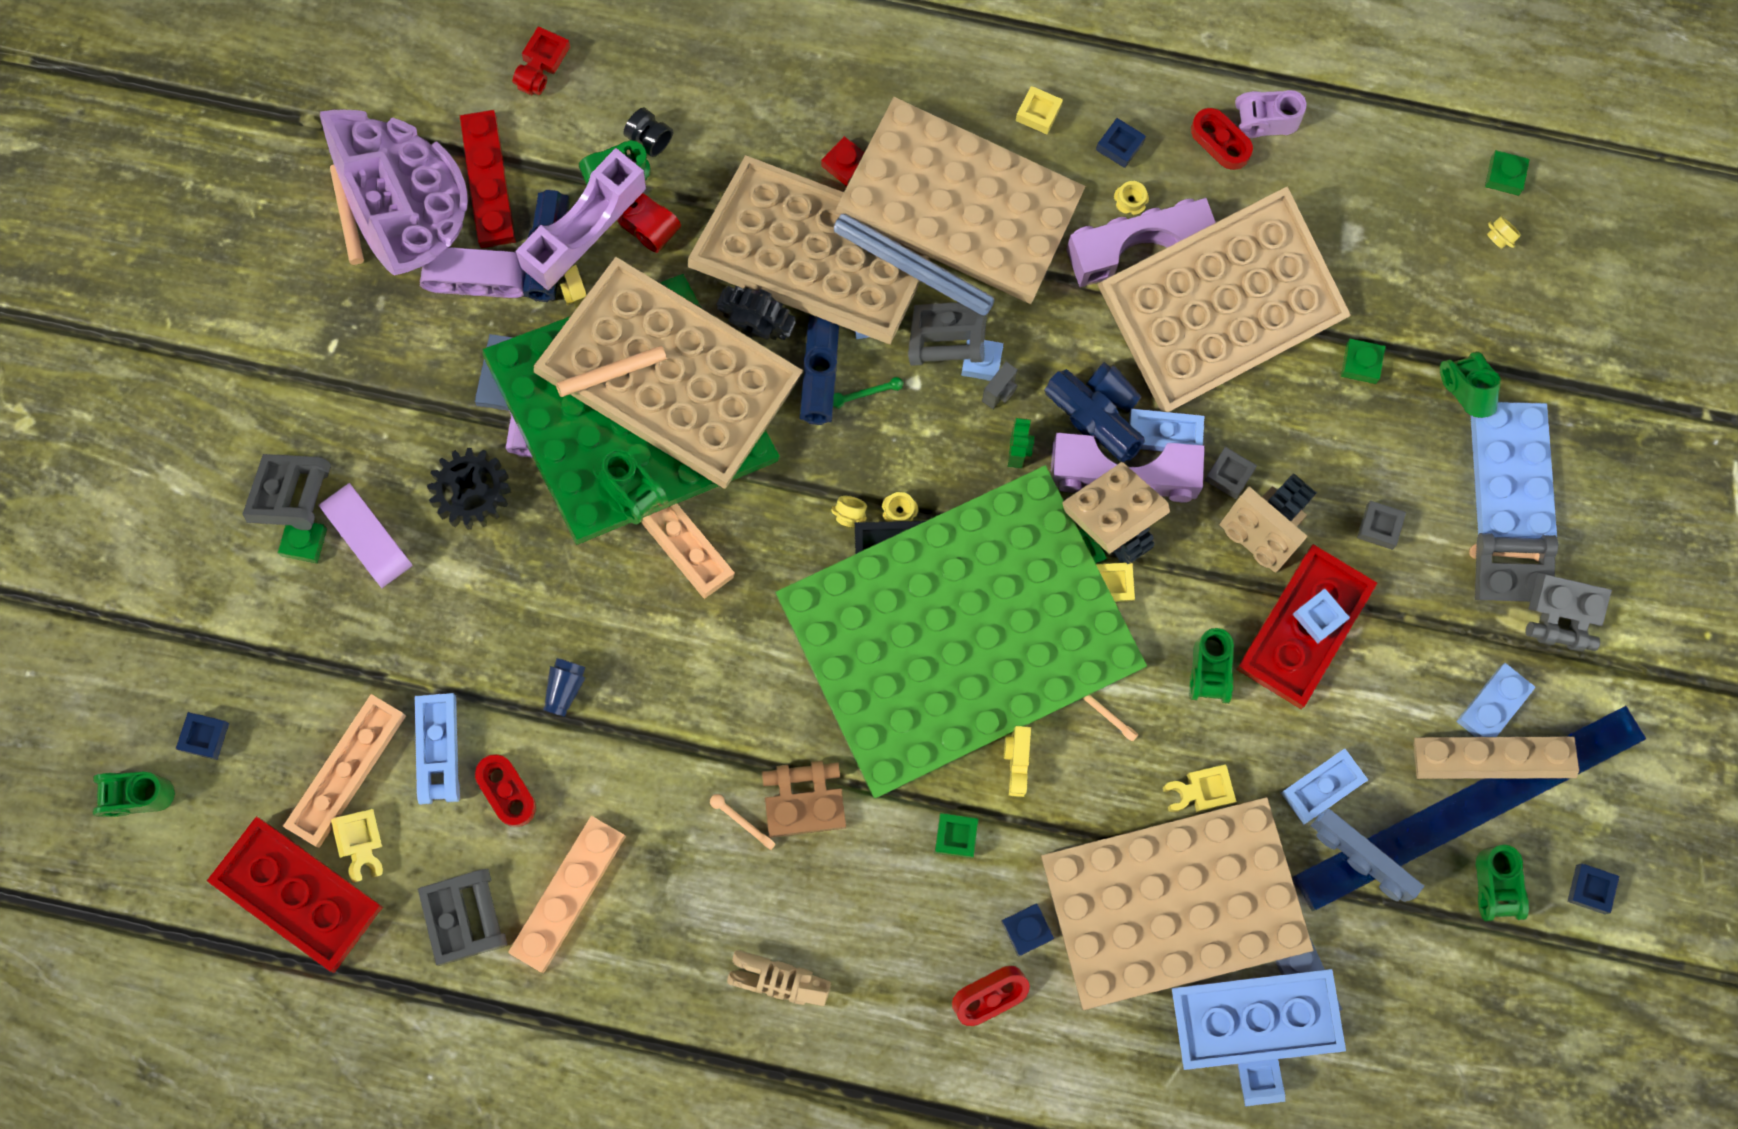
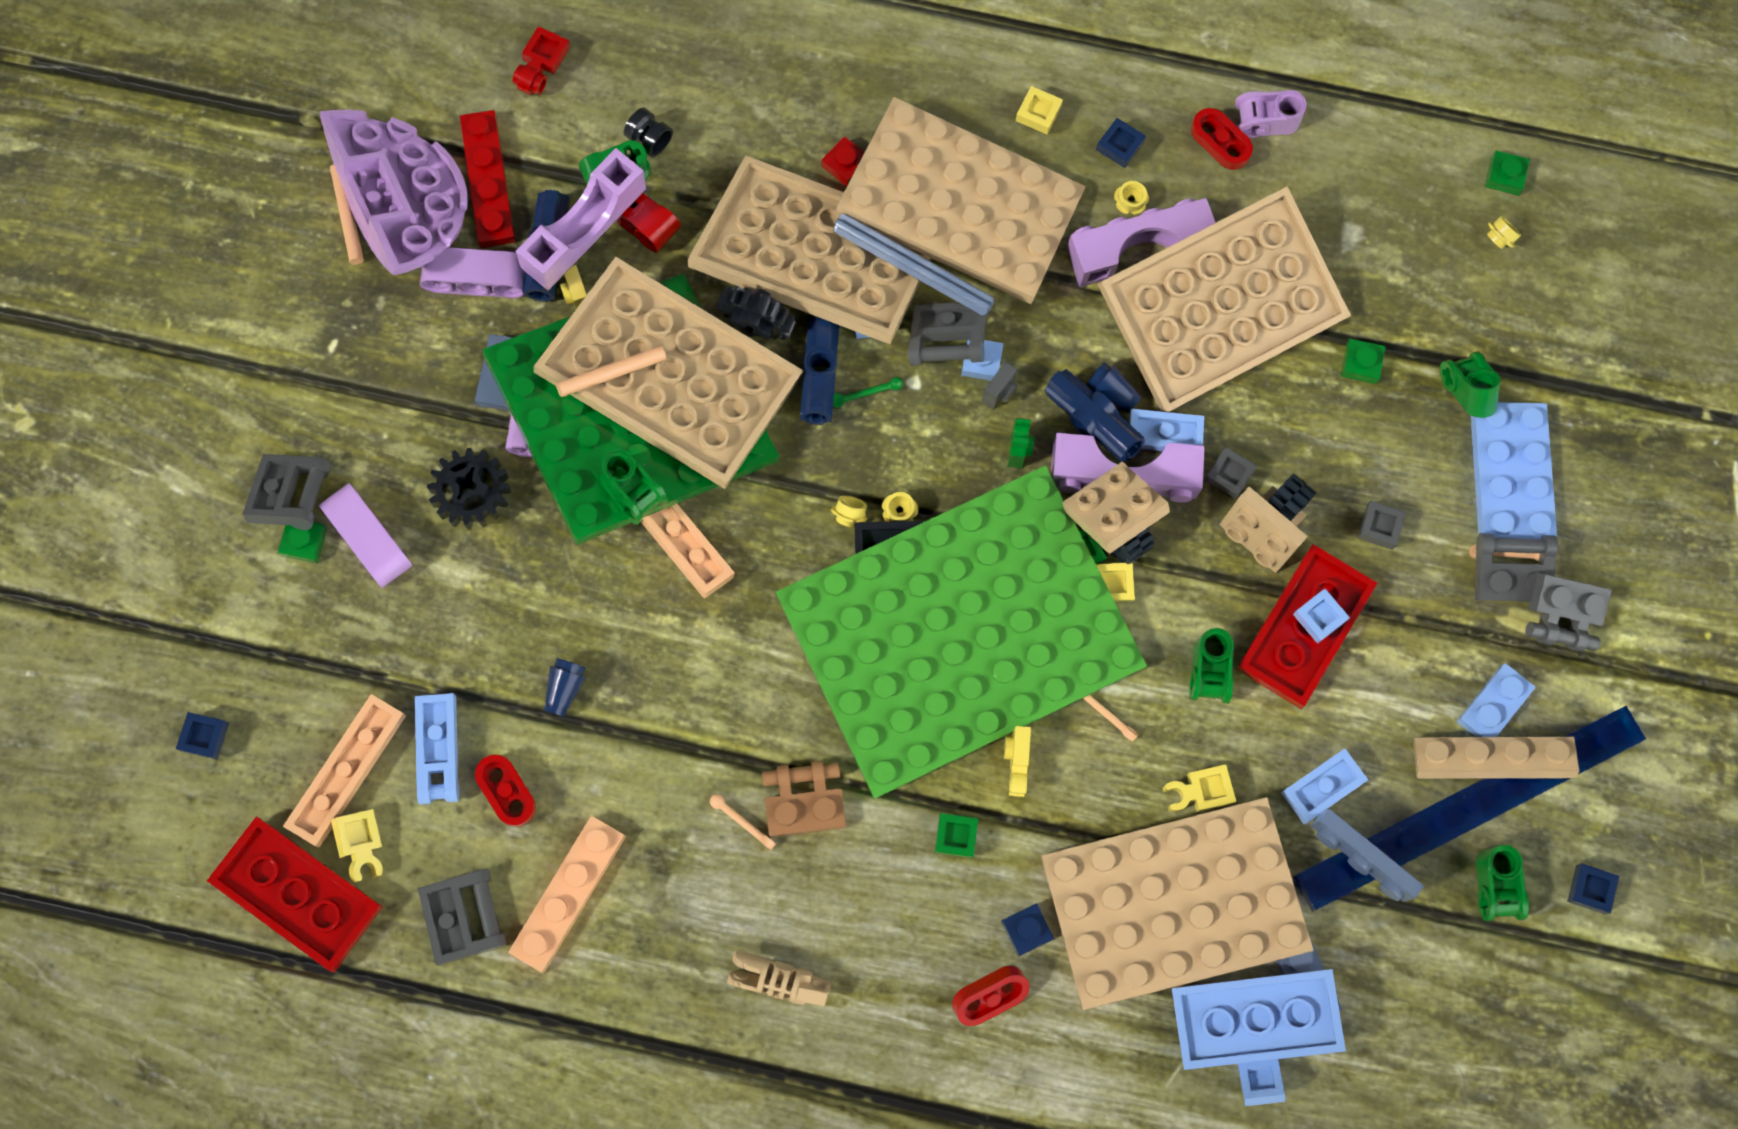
green piece [92,771,175,817] -> none

